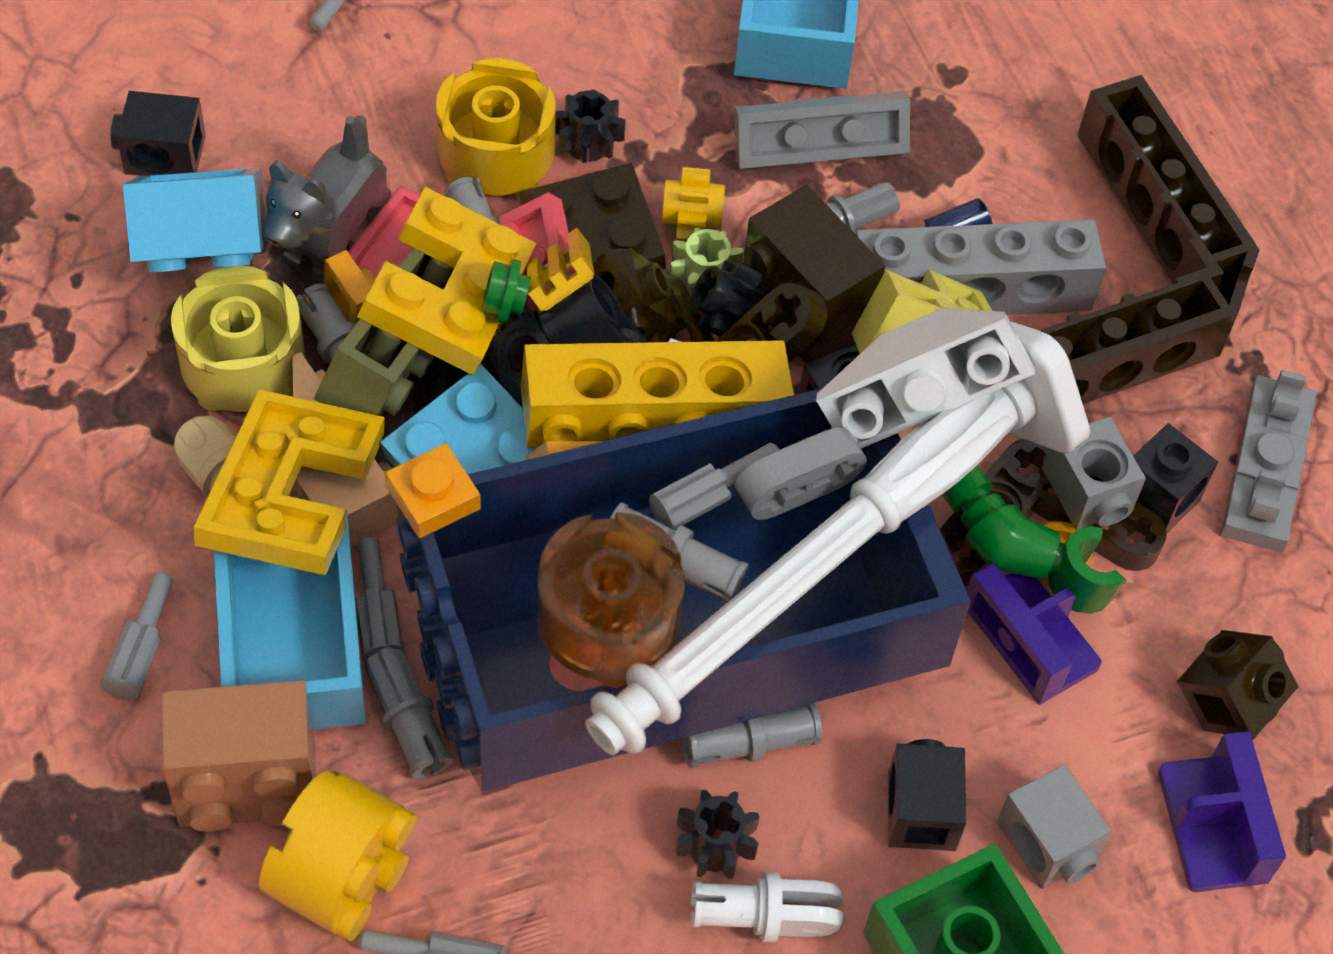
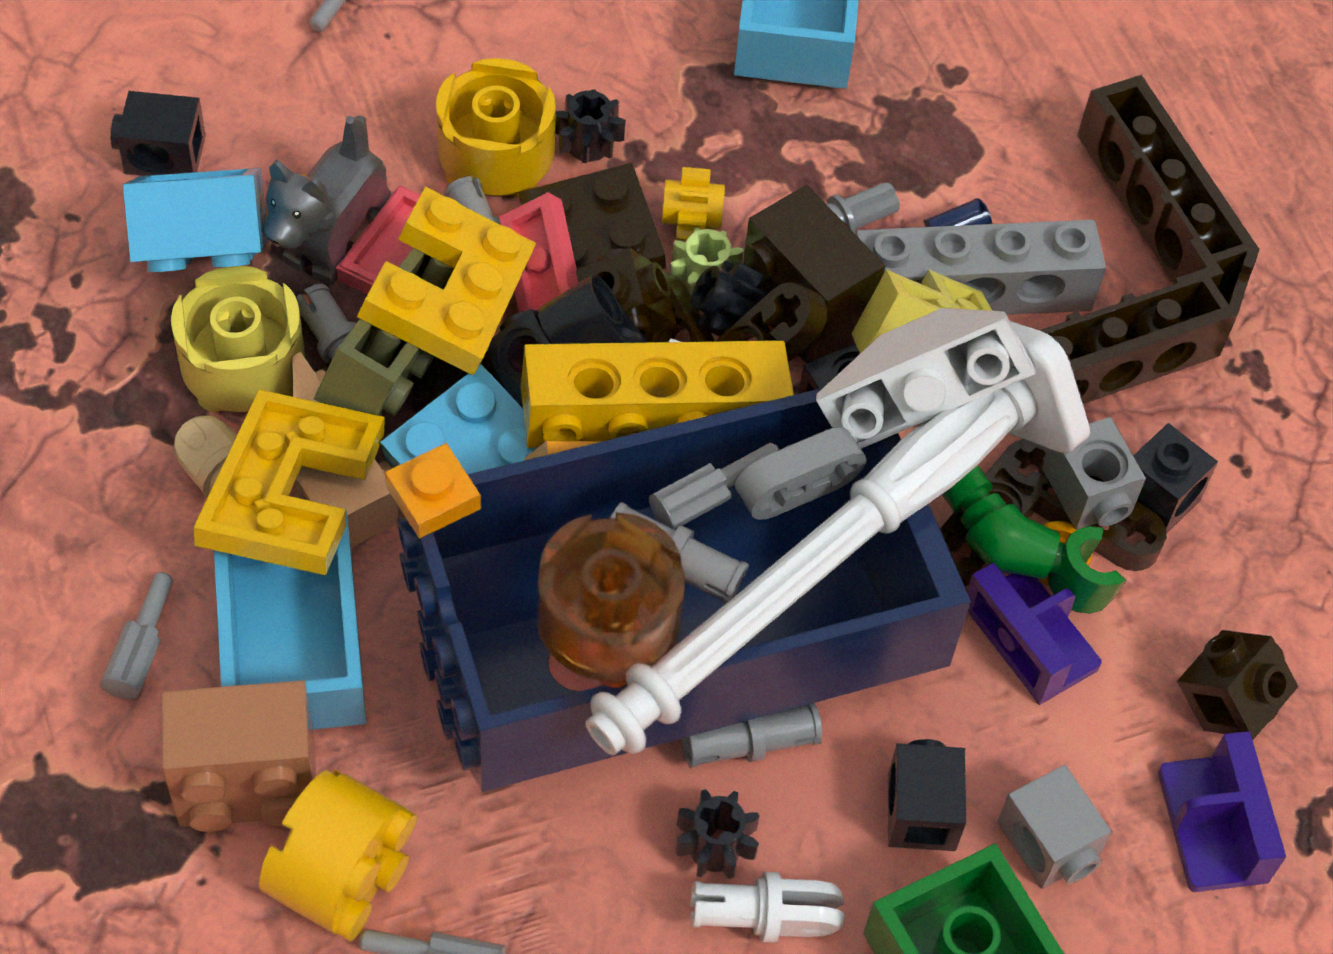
light orange plate [323,250,375,323] -> none
light grey axle [357,537,404,661] -> none
light grey axle [366,647,453,780] -> none
green plate [482,258,531,324] -> none
yellow tile [527,228,594,311] -> none
light grey plate [734,91,910,169] -> none
light grey plate [1220,370,1317,553] -> none

